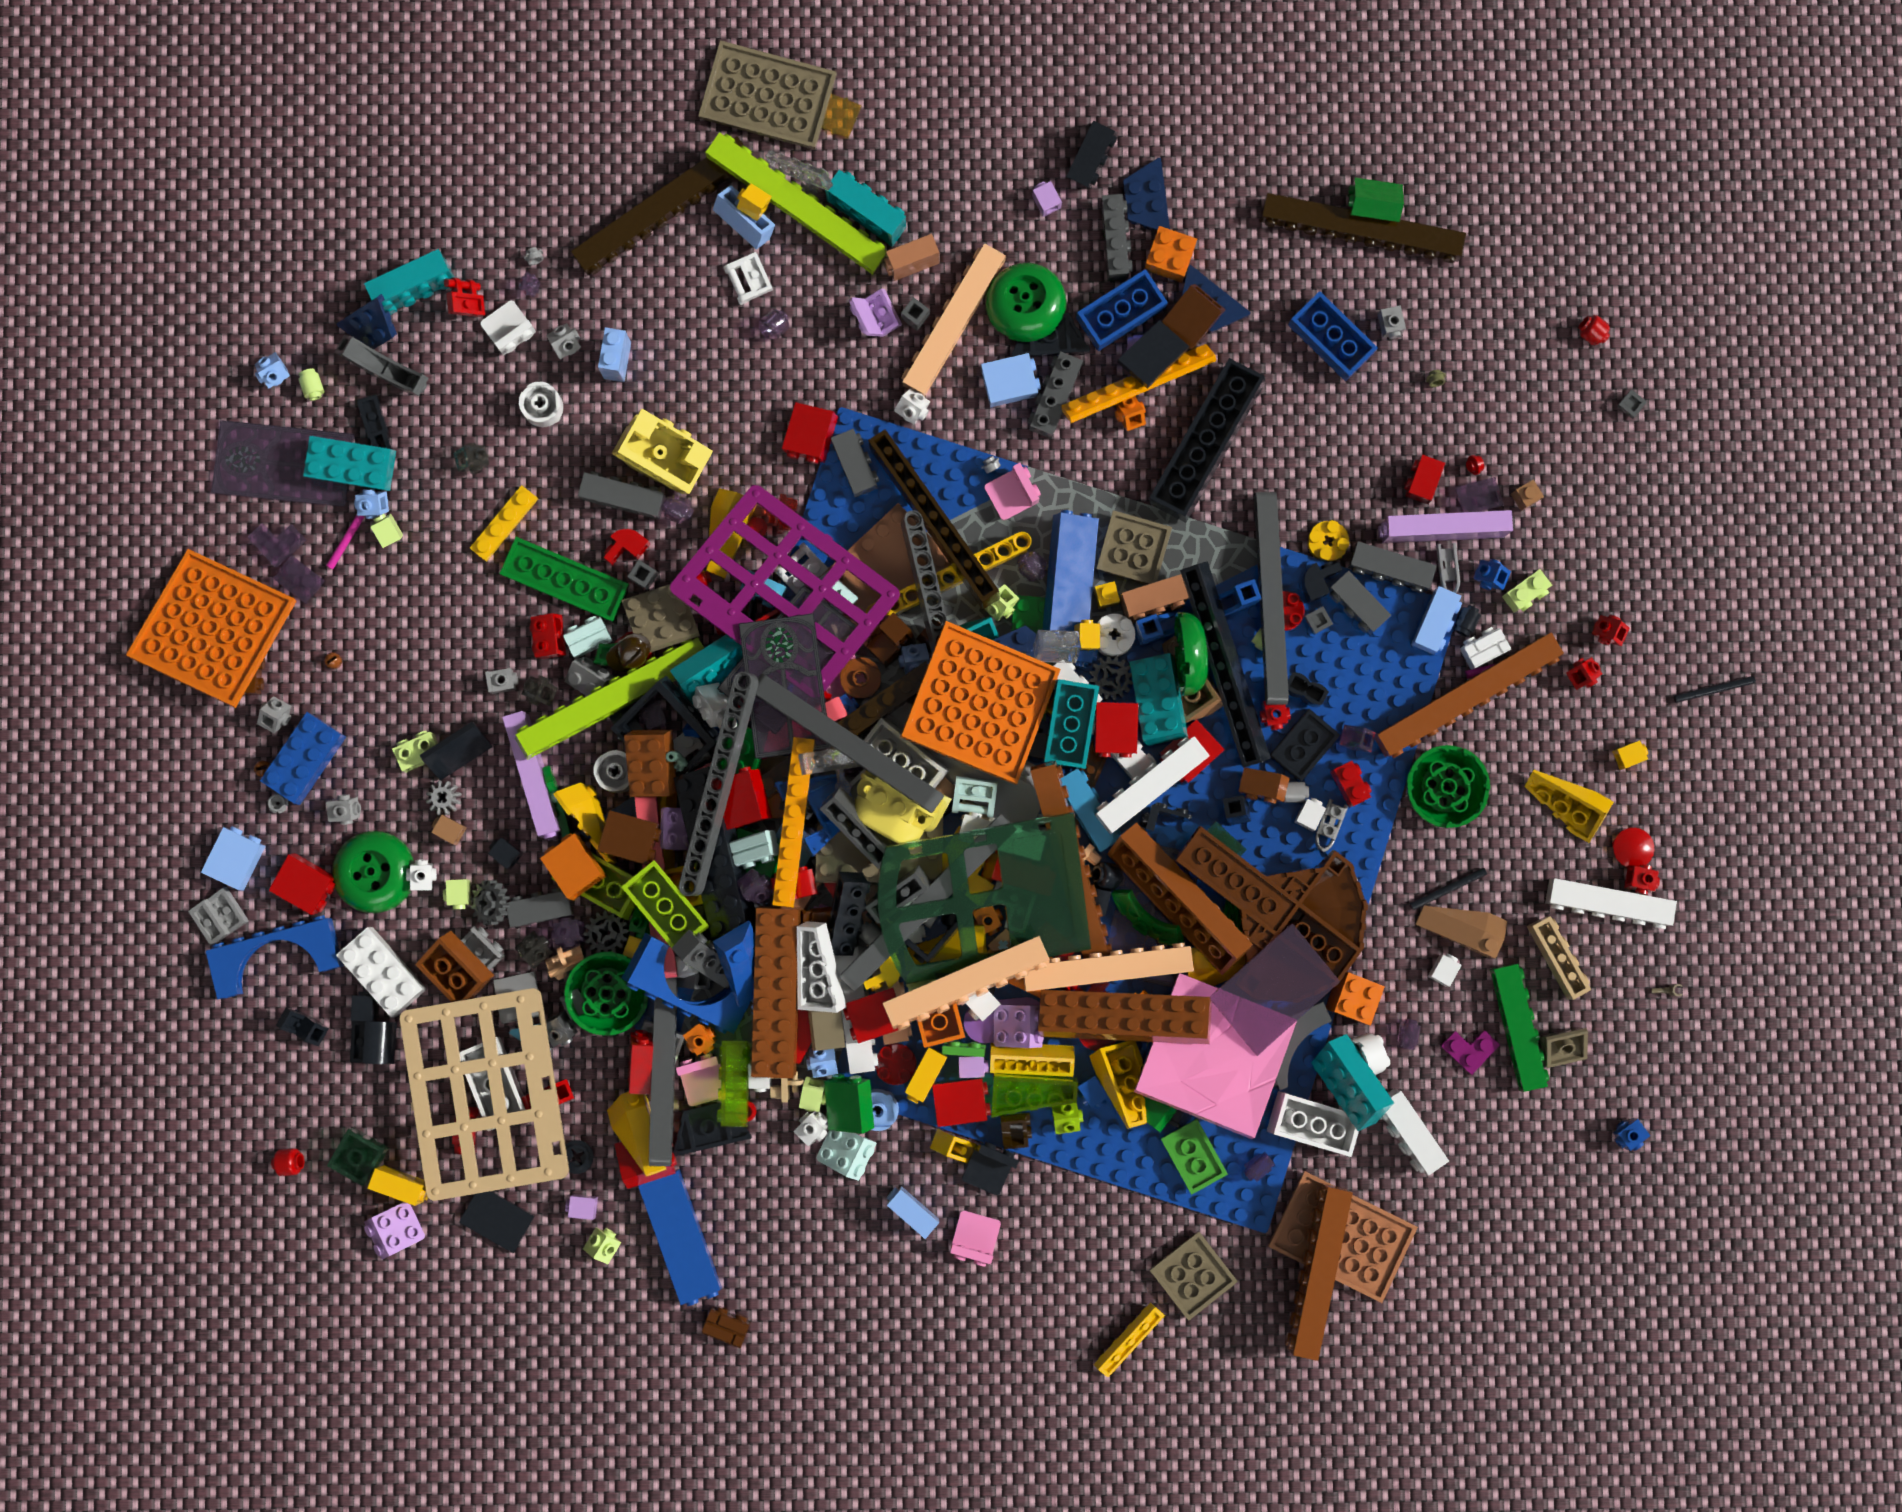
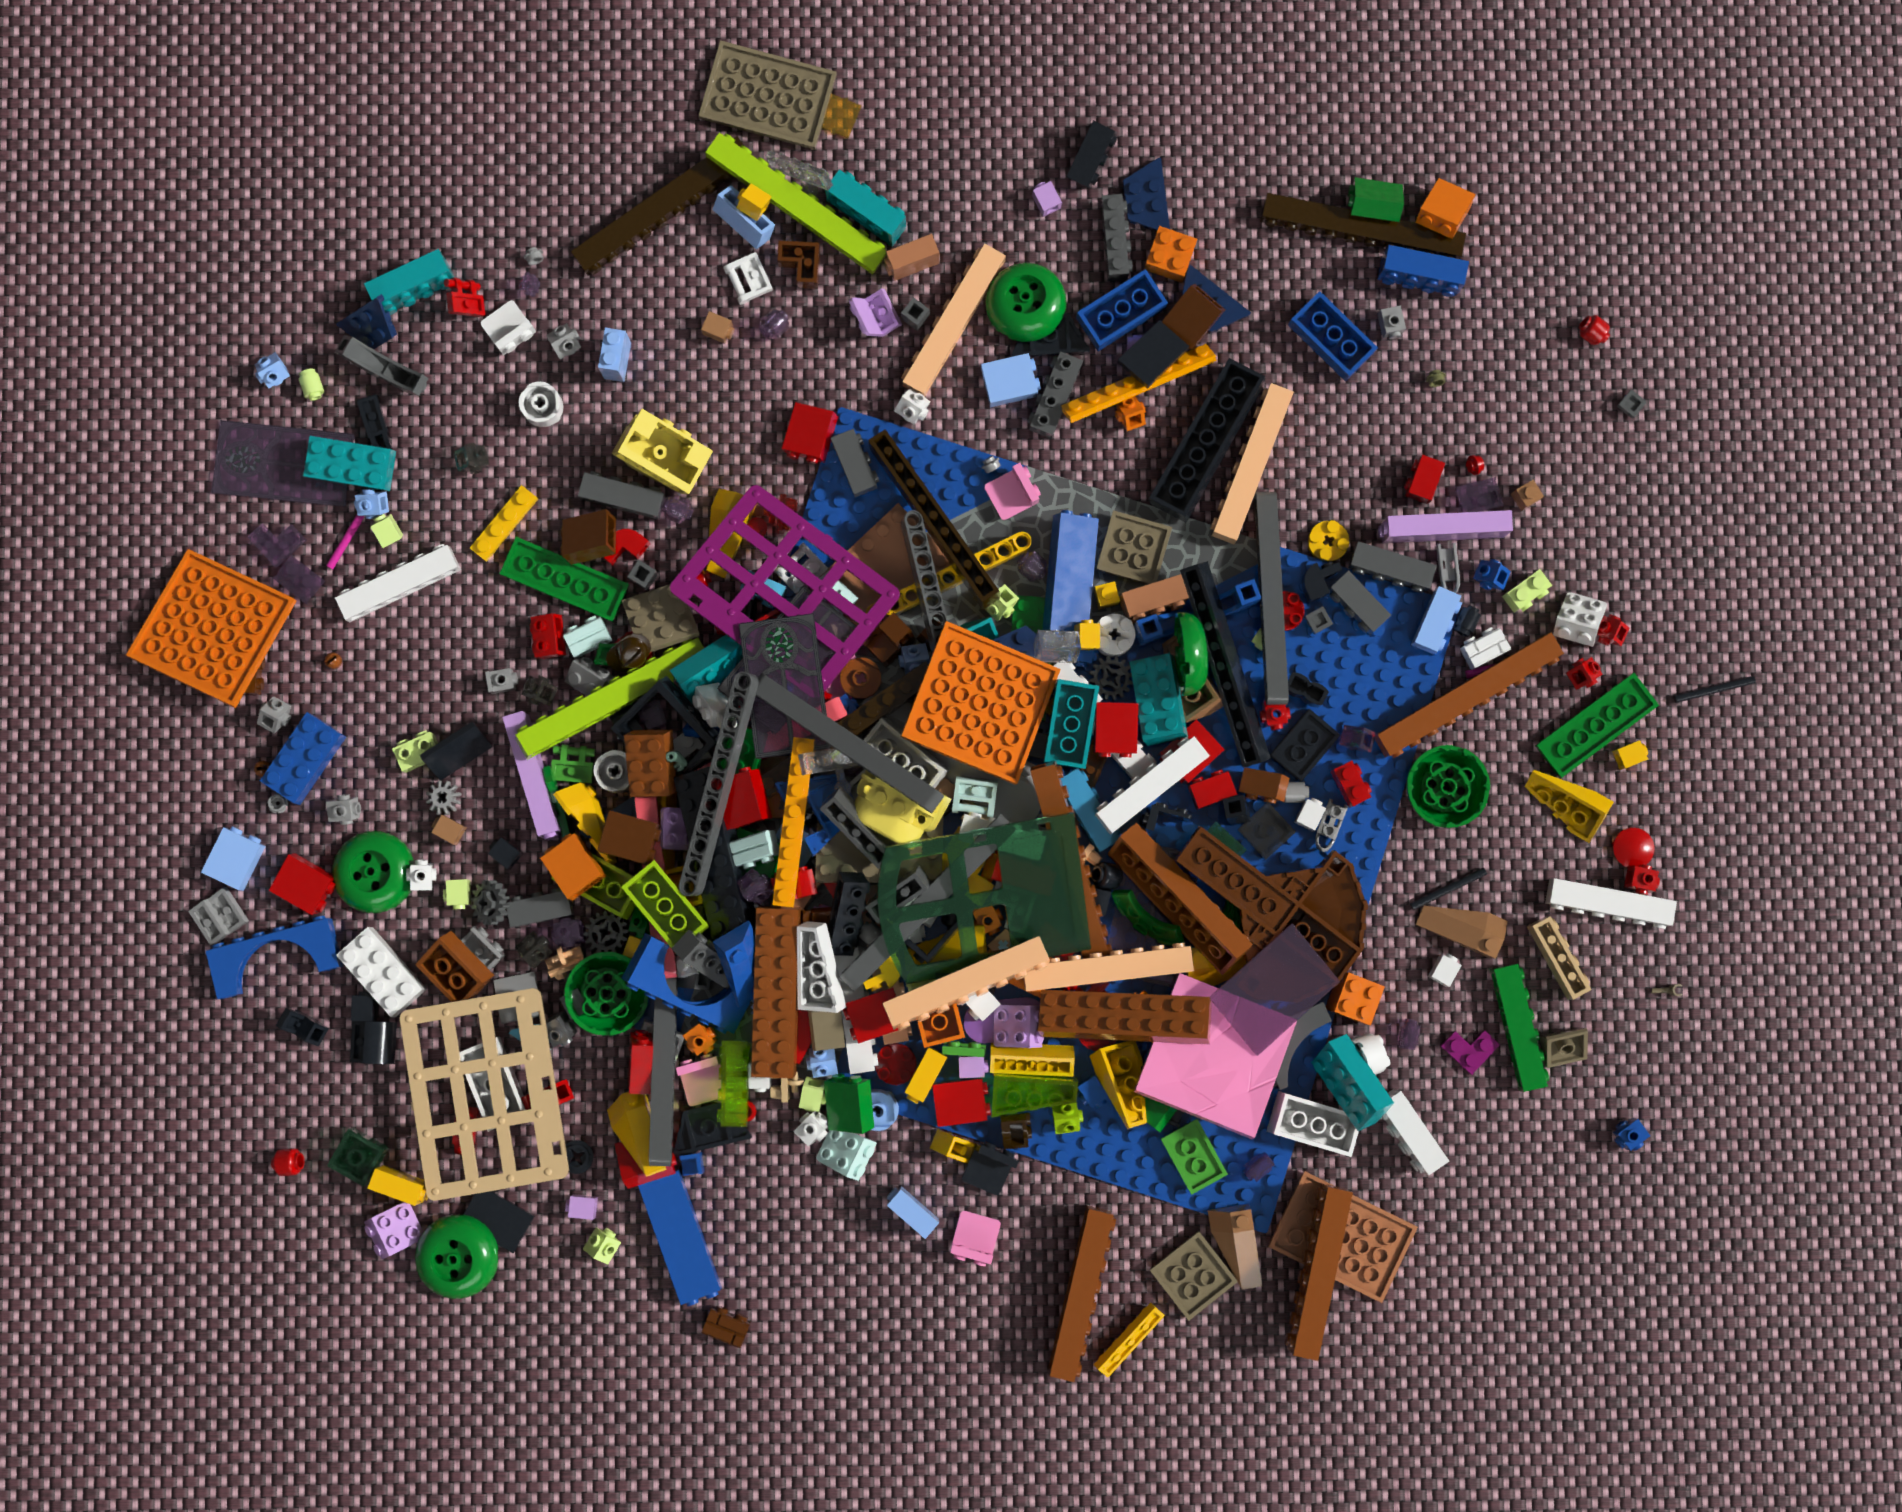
none -> white brick [335,544,461,622]
none -> green brick [415,1215,499,1299]
none -> bright green plate [551,744,595,784]
none -> reddish brown brick [560,509,616,565]
none -> blue panel [679,1151,705,1176]
none -> medium nougat brick [701,311,735,344]
none -> reddish brown brick [777,240,820,289]
none -> dark orange brick [1048,1205,1116,1382]
none -> red brick [1188,770,1237,810]
none -> medium nougat wedge [1207,1204,1262,1290]
none -> light nougat brick [1210,383,1294,545]
none -> clear smoke tile [1237,802,1296,860]
none -> blue brick [1377,245,1469,297]
none -> orange brick [1415,178,1476,239]
none -> green plate [1535,673,1659,778]
none -> white bracket [1553,592,1607,647]

